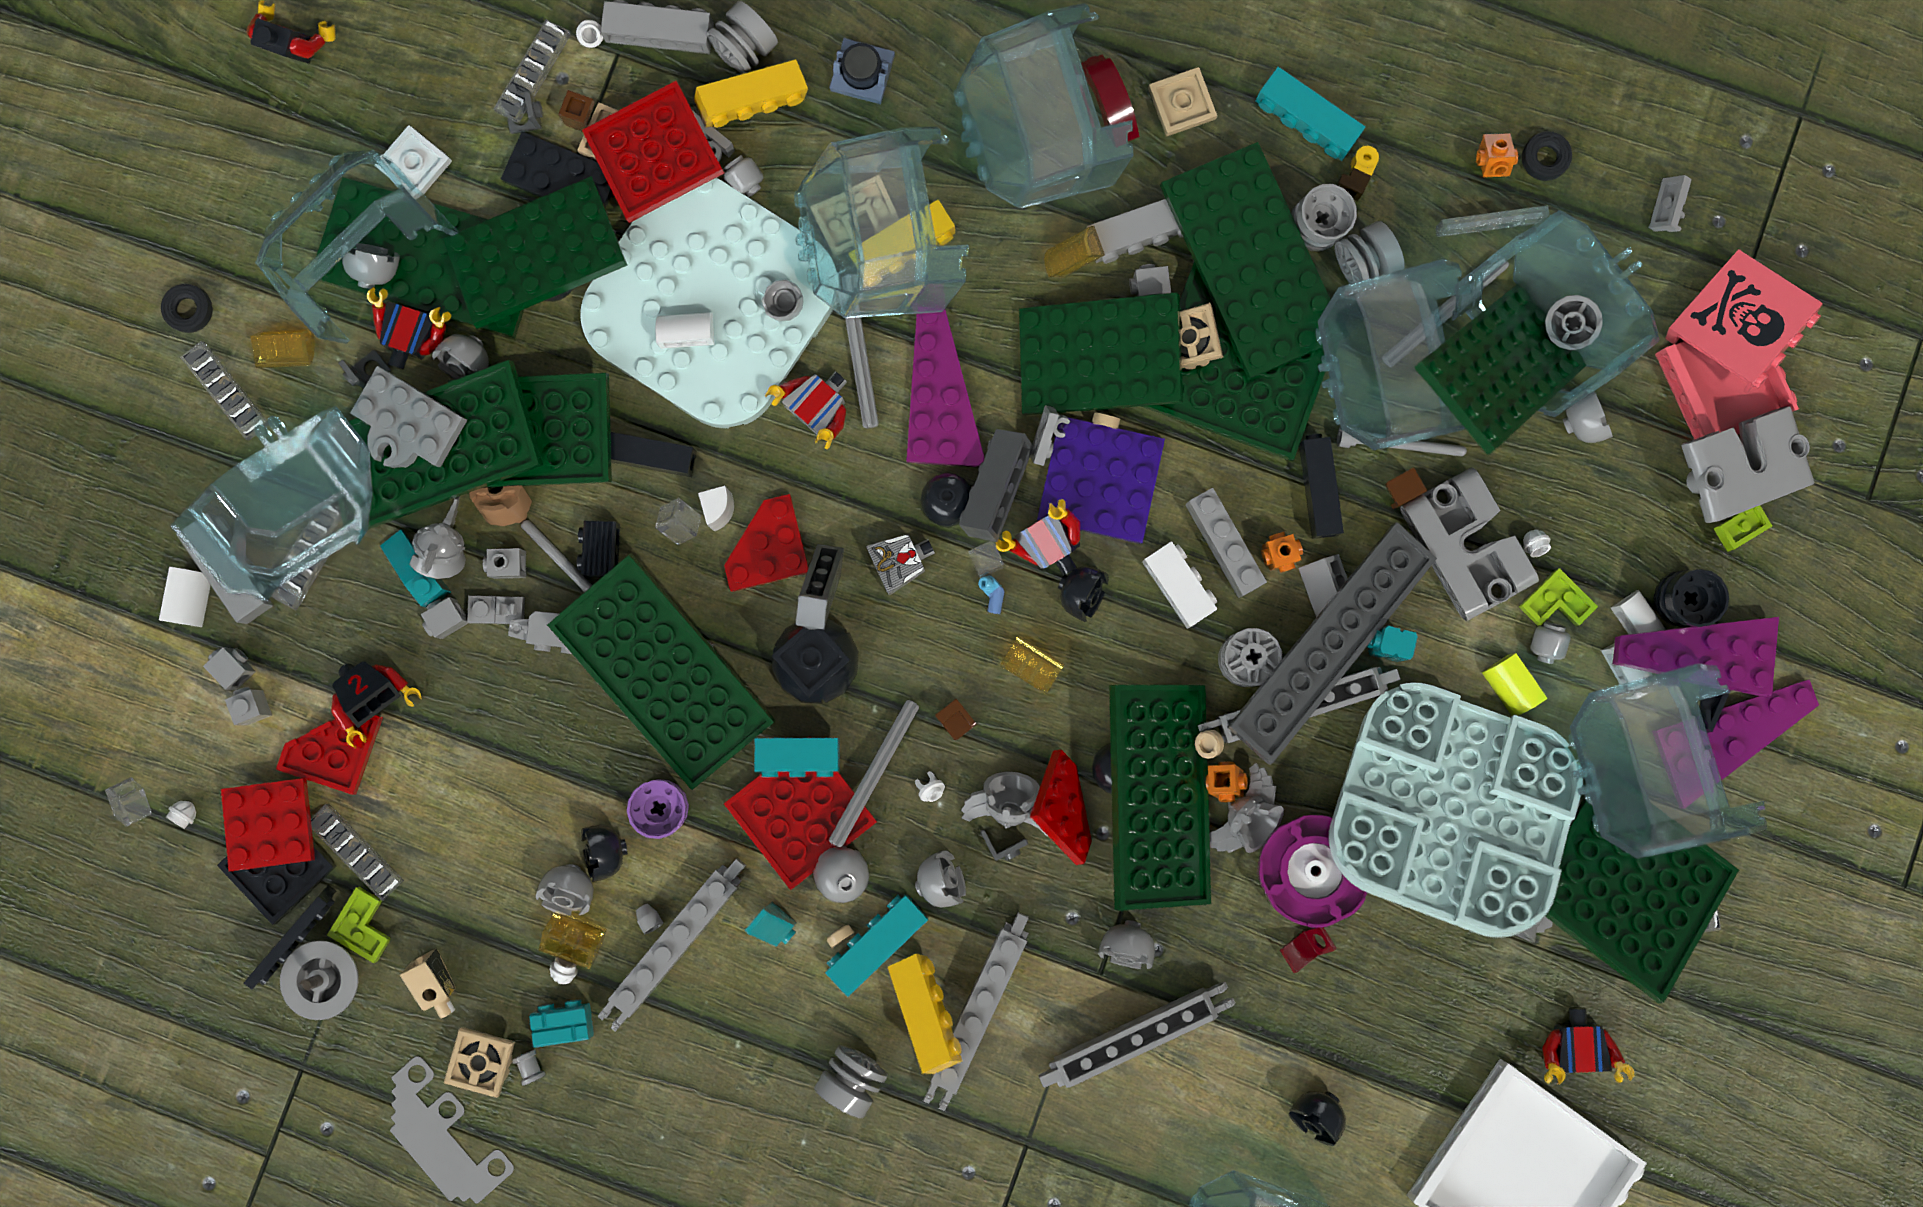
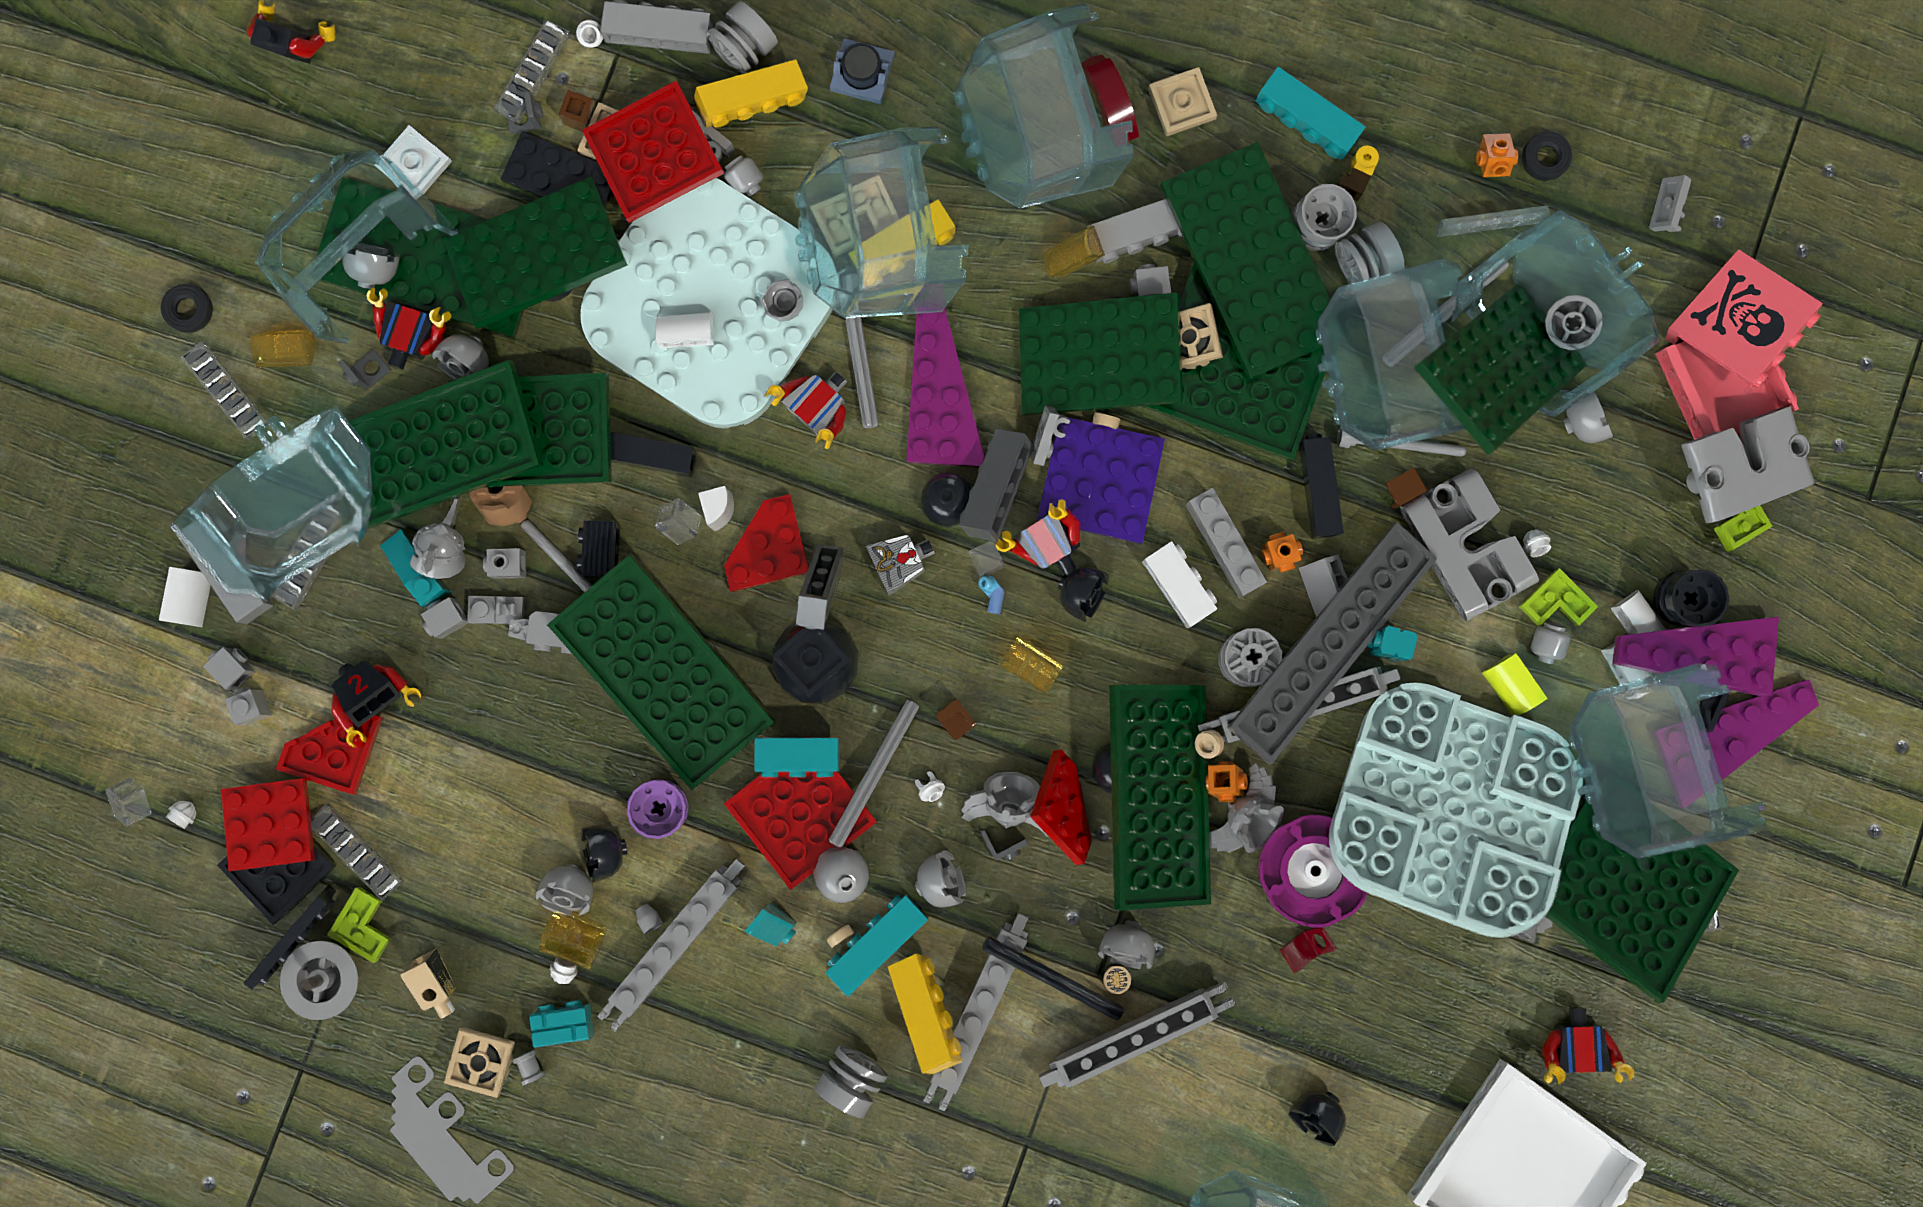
light grey plate [350,366,467,468] -> none
none -> black axle [982,937,1124,1020]
none -> tan tile [1103,965,1131,994]

